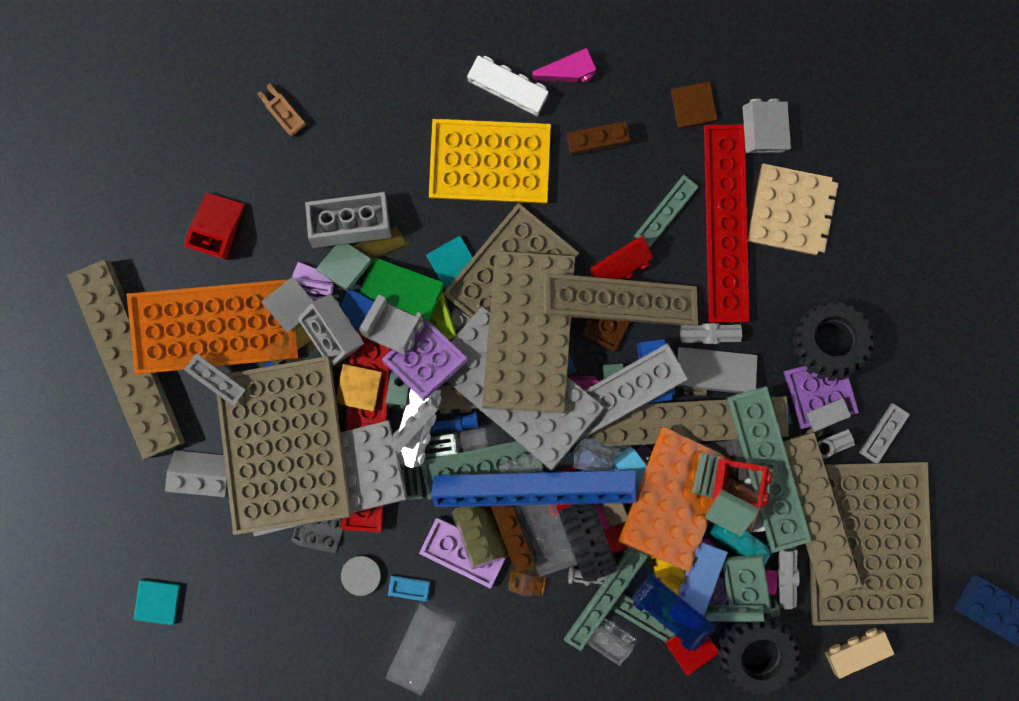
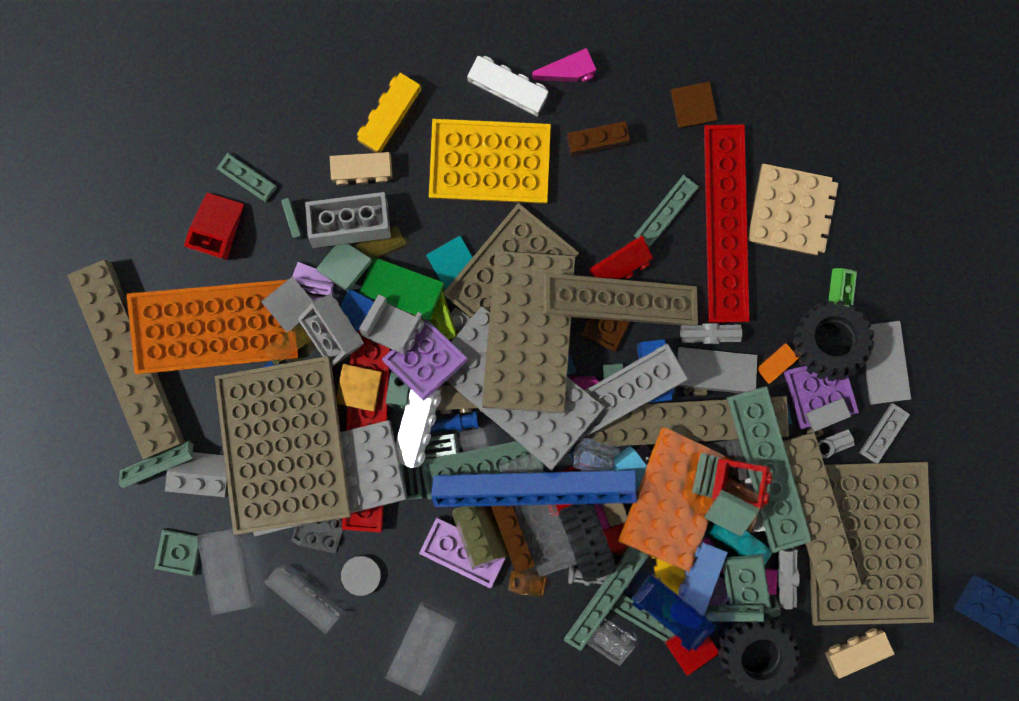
teal tile [134,579,180,625] -> none
light grey plate [184,353,246,406] -> none
medium nougat hinge [257,84,306,137] -> none
dark azure tile [388,575,431,602] -> none
light grey plate [392,397,438,453] -> none
light grey brick [743,99,791,153] -> none
none -> sand green tile [119,441,194,488]
none -> sand green tile [154,529,202,576]
none -> clear brick [197,527,256,615]
none -> sand green tile [217,153,277,202]
none -> clear brick [264,564,342,634]
none -> sand green tile [281,198,303,240]
none -> tan brick [330,152,392,186]
none -> yellow brick [357,73,421,153]
none -> orange tile [757,343,799,384]
none -> bright green slope [829,268,857,307]
none -> light grey tile [864,321,911,404]

